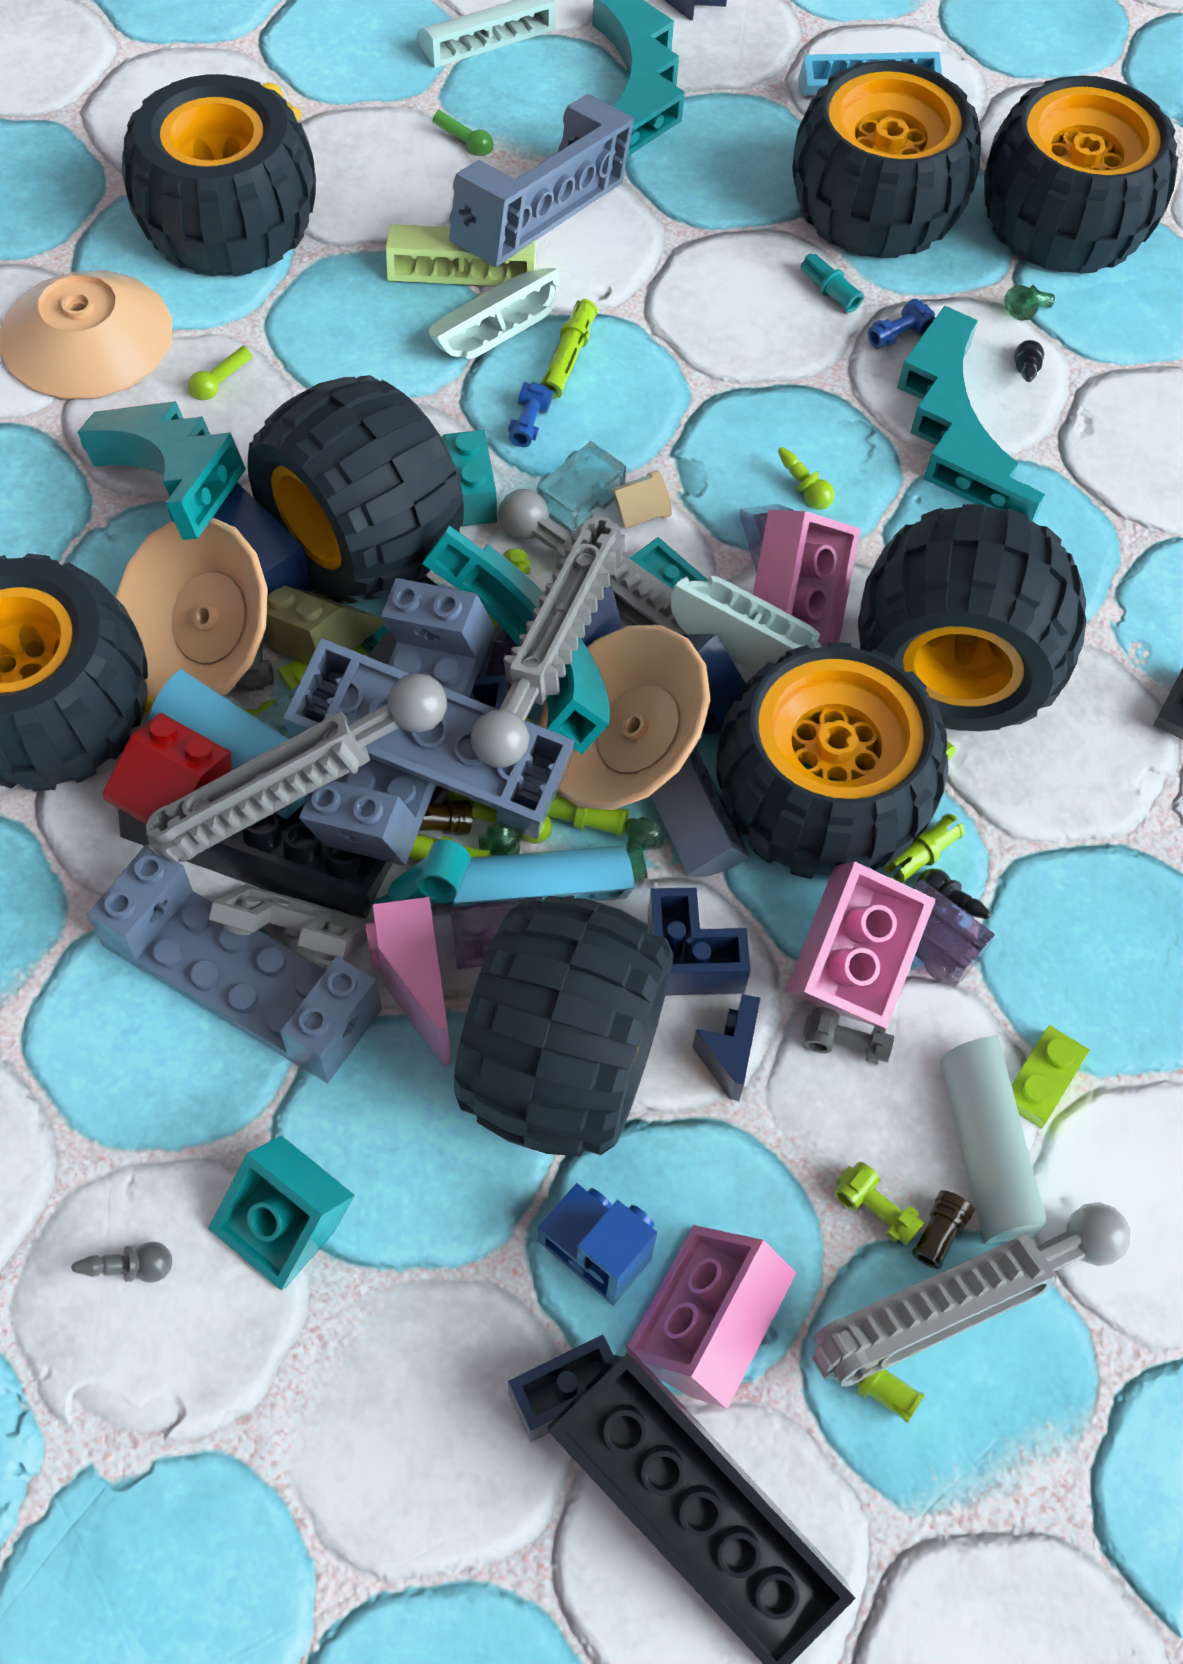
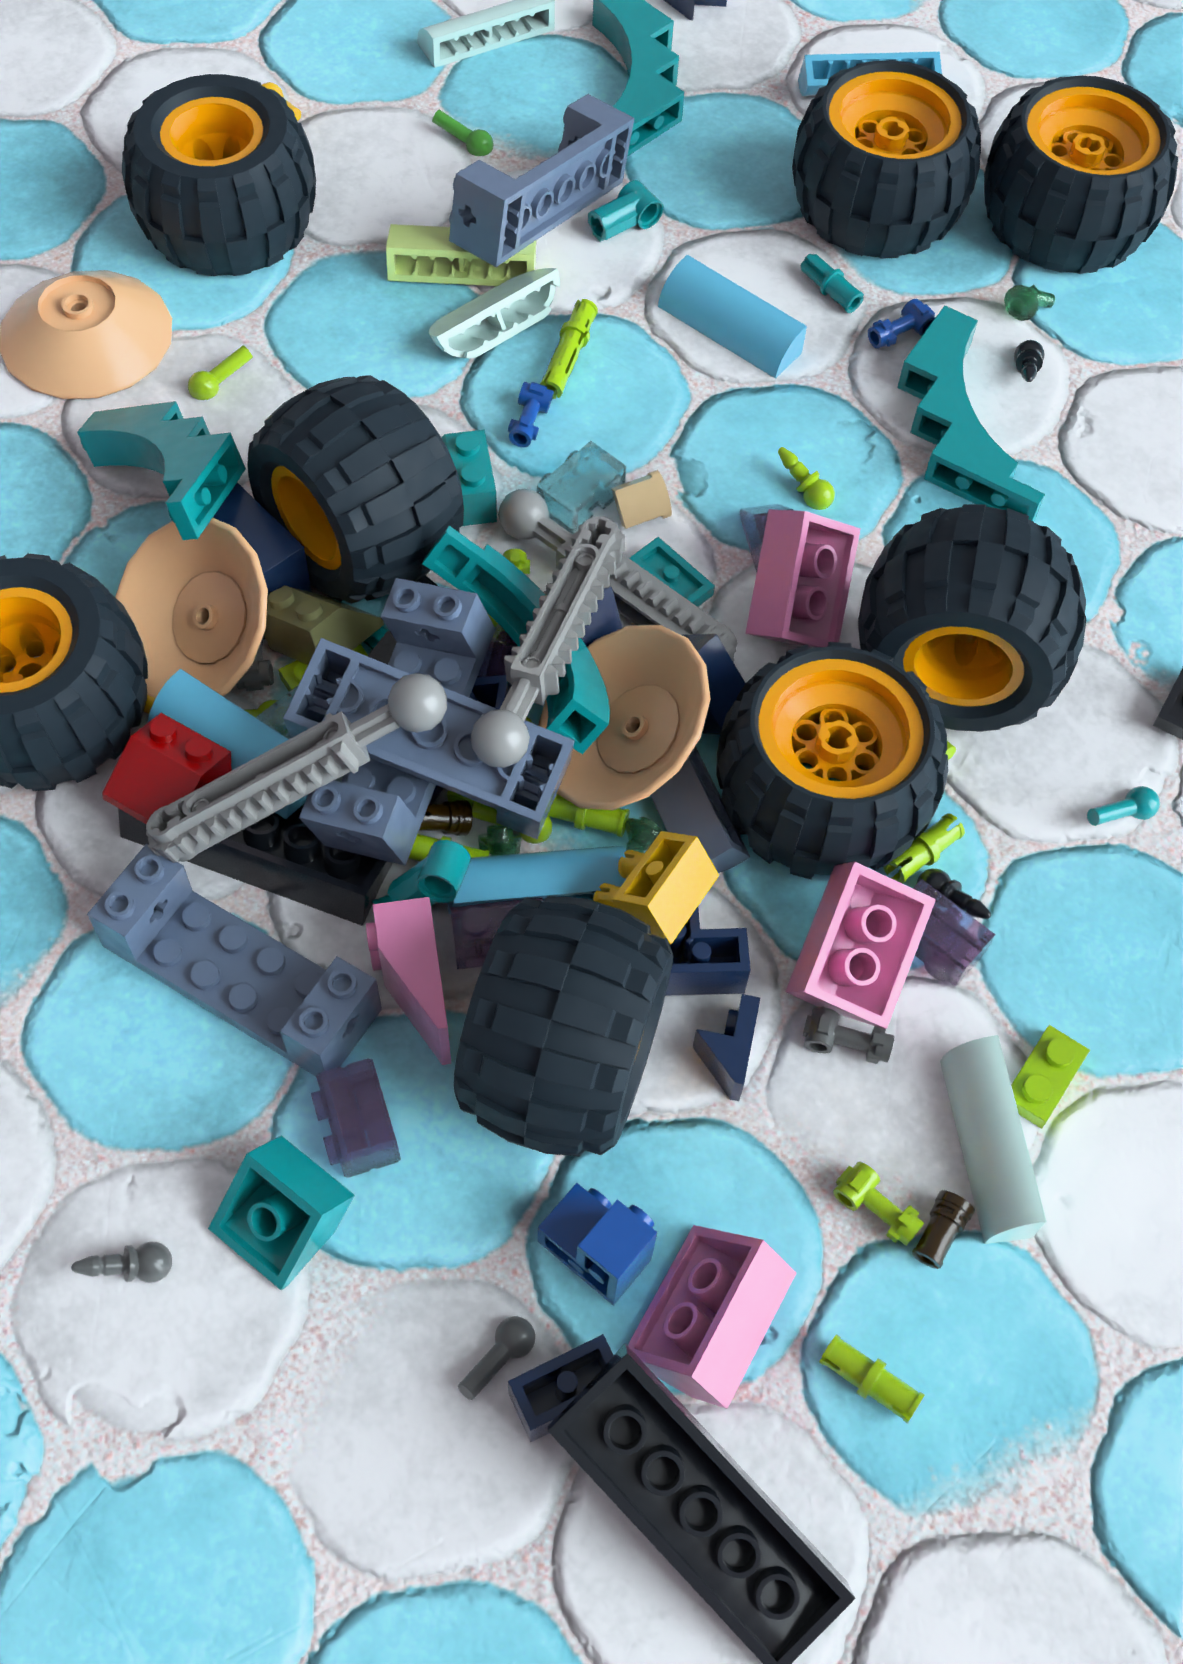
light grey plate [209,884,373,961] -> none
light aqua brick [671,576,822,673] -> none
light grey gear [812,1202,1131,1387] -> none
none -> clear purple brick [311,1058,401,1178]
none -> dark grey bar [458,1316,535,1400]
none -> teal piece [588,180,664,242]
none -> yellow brick [593,831,719,944]
none -> medium azure brick [658,255,807,379]
none -> teal bar [1087,786,1160,826]

